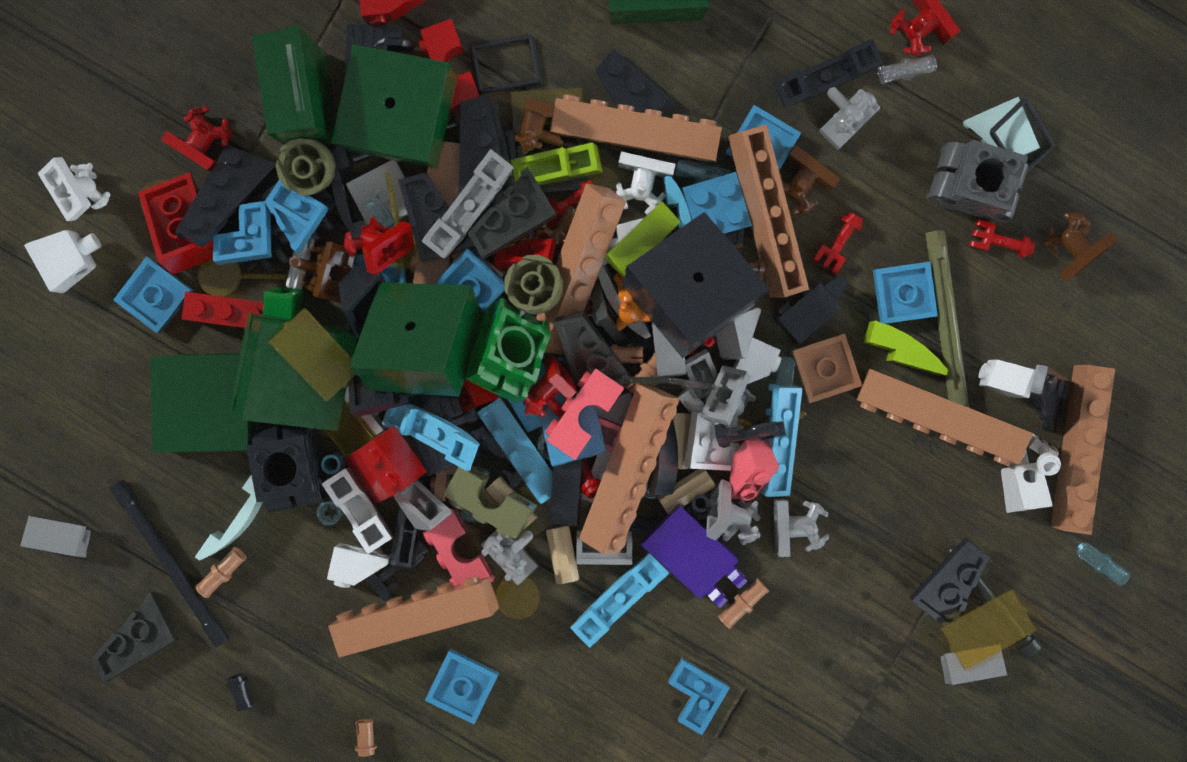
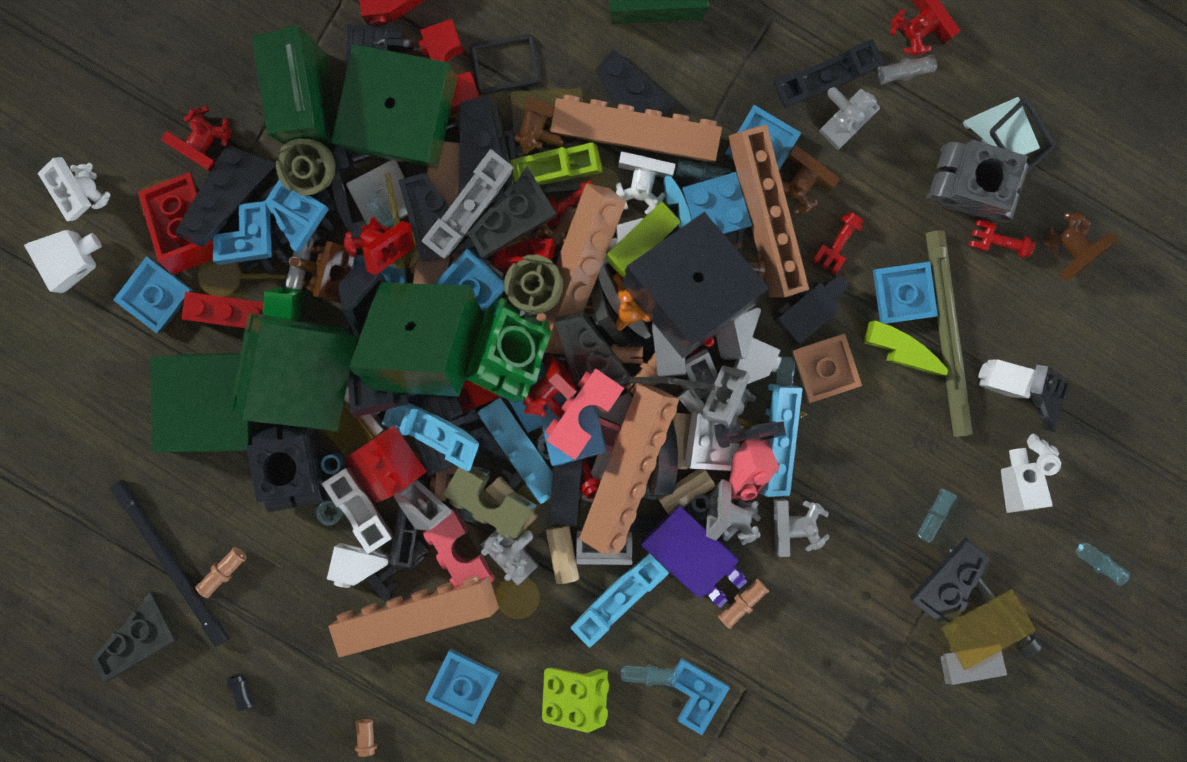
light grey hinge [20,516,91,558] -> none
light aqua slope [195,476,263,560] -> none
clear yellow piece [268,308,355,401] -> none
nougat brick [857,369,1033,467] -> none
nougat brick [1051,365,1115,535] -> none
none -> lime bracket [542,667,609,733]
none -> clear light blue axle [621,664,677,687]
none -> clear light blue axle [917,488,958,542]

